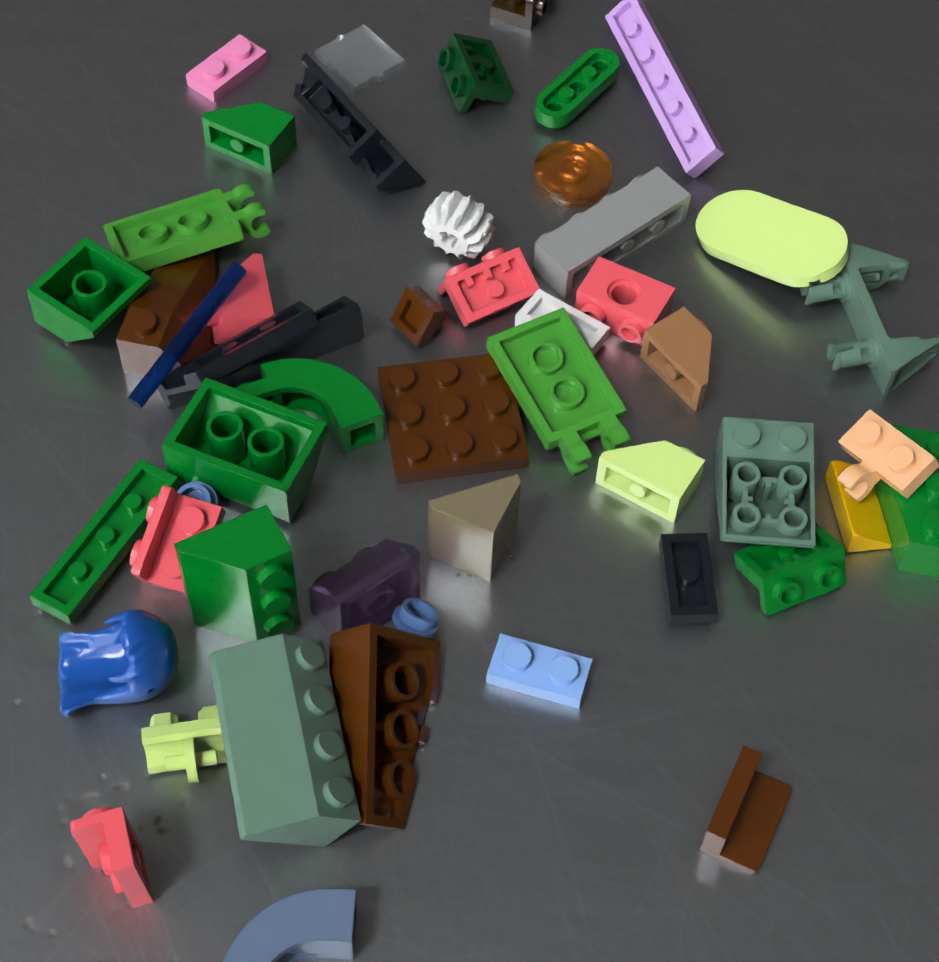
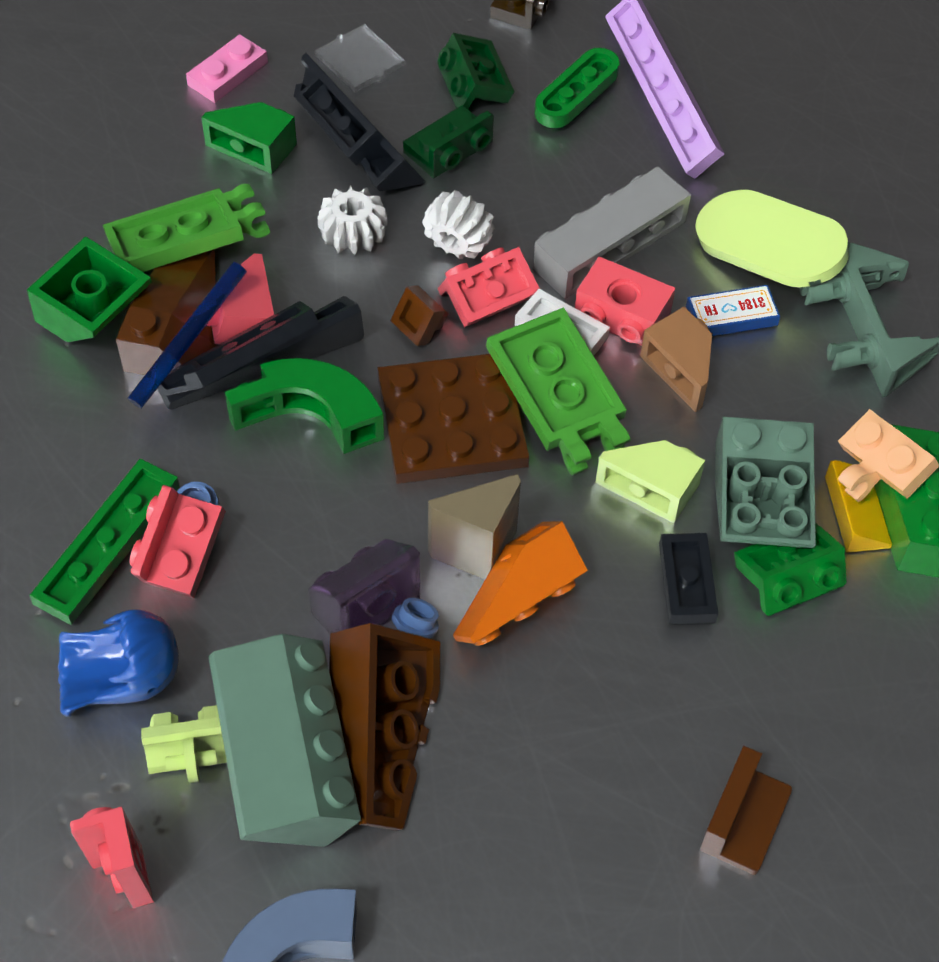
green slope [162,377,328,523] -> none
green slope [174,504,301,641] -> none
light blue plate [486,633,593,709] -> none
clear orange tile [533,140,612,207] -> none
none -> white gear [317,185,388,256]
none -> dark green bracket [403,105,494,179]
none -> orange slope [453,521,588,646]
none -> tile [686,285,780,336]

